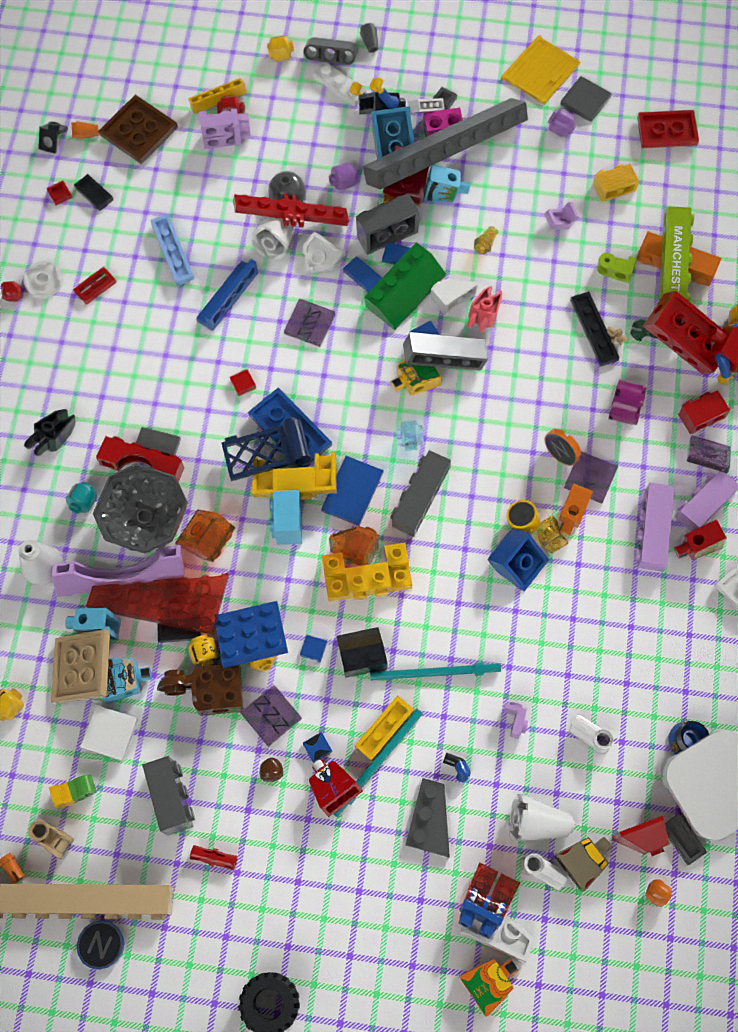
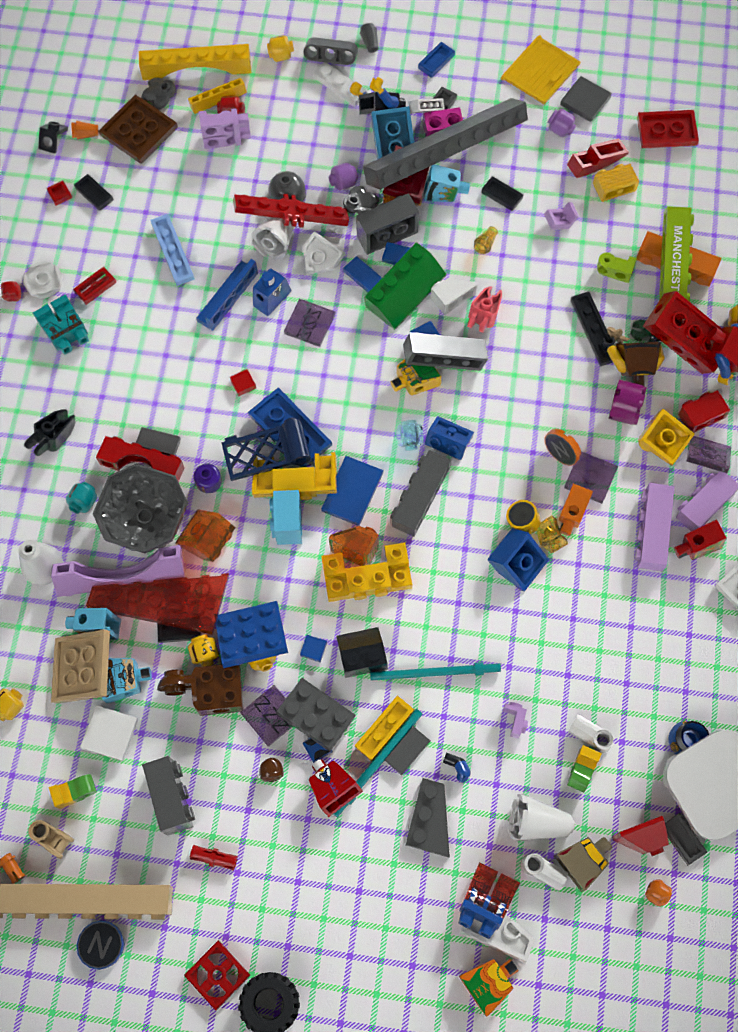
none -> teal hips [32,294,89,355]
none -> yellow arch [139,44,252,80]
none -> dark grey plate [141,78,176,110]
none -> red piece [184,940,251,1011]
none -> dark purple head [193,463,222,494]
none -> blue torso [253,268,291,317]
none -> dark grey plate [276,678,356,752]
none -> dark grey plate [343,186,379,214]
none -> dark grey tile [385,726,431,775]
none -> blue tile [418,42,455,78]
none -> blue bracket [425,416,474,460]
none -> black tile [481,176,524,211]
none -> red slope [567,138,629,178]
none -> leg [567,745,602,793]
none -> torso [601,335,665,387]
none -> yellow slope [638,409,695,466]

